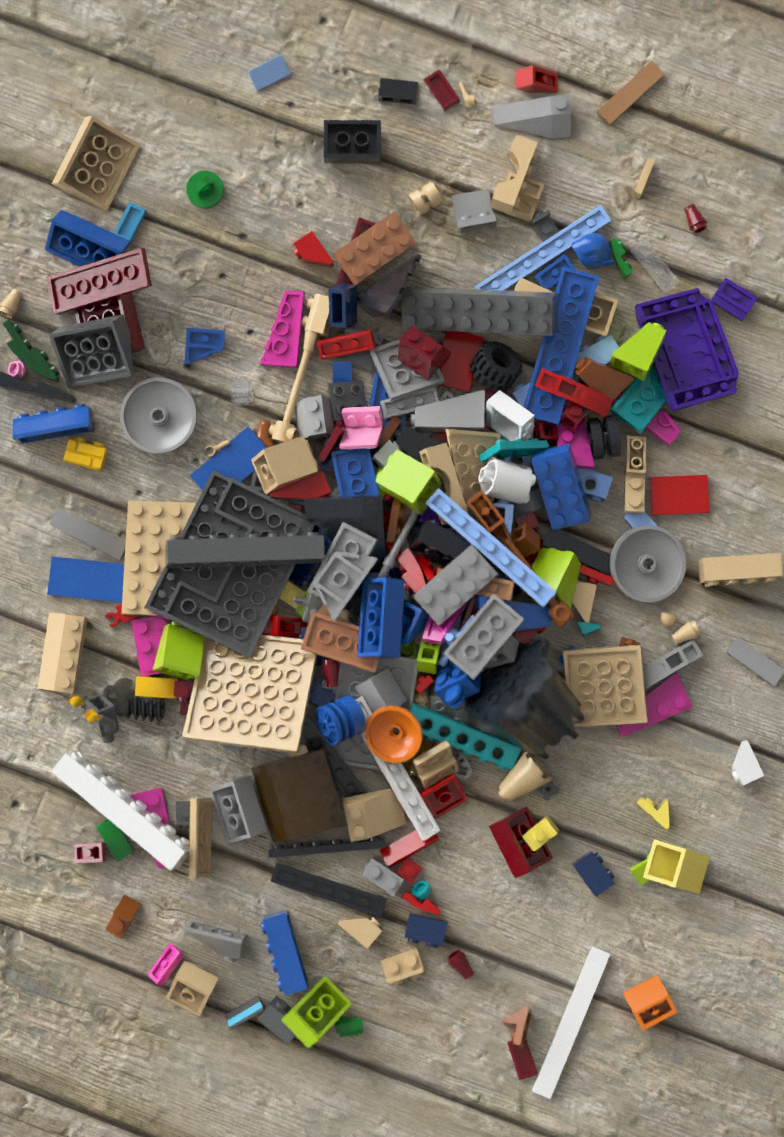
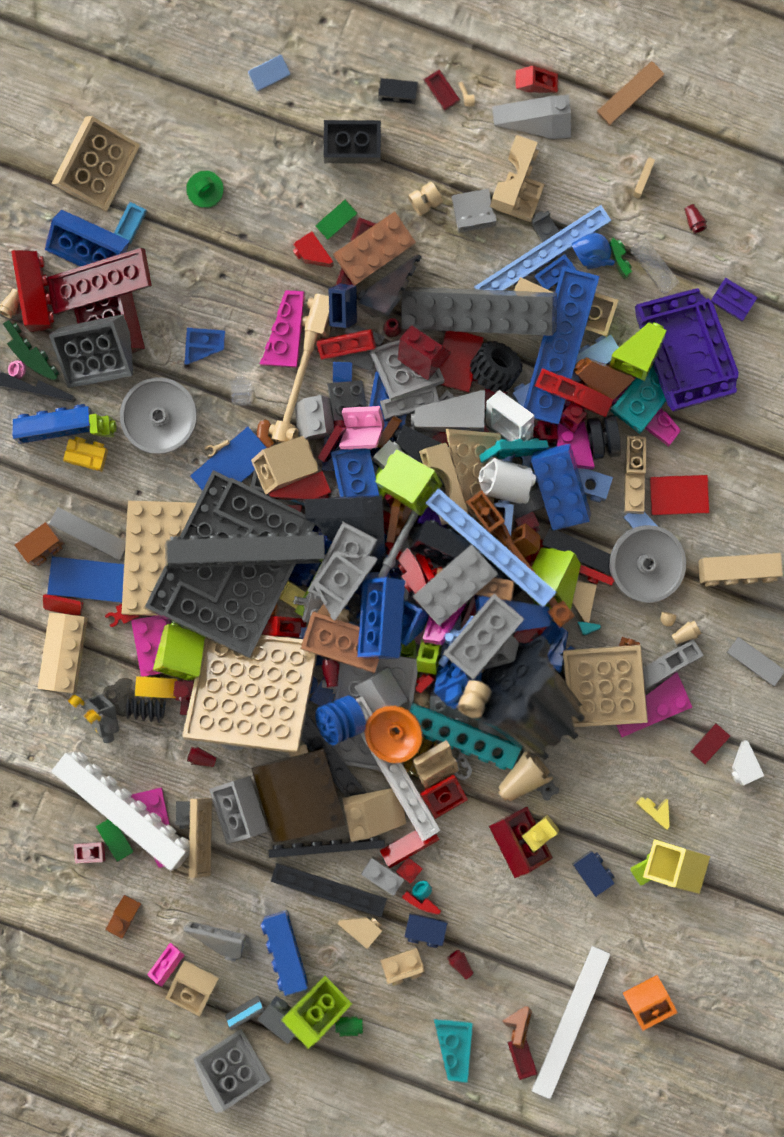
none -> red slope [11,250,55,333]
none -> dark orange brick [14,522,65,566]
none -> red slope [43,594,84,616]
none -> lime slope [89,414,117,437]
none -> dark red cone [187,747,217,768]
none -> light grey slope [193,1029,270,1113]
none -> green slope [315,199,358,240]
none -> dark red cone [383,318,402,337]
none -> teal wing [434,1019,473,1083]
none -> tan wheel [457,681,491,718]
none -> blue wing [541,621,569,673]
none -> dark red tile [690,723,730,765]

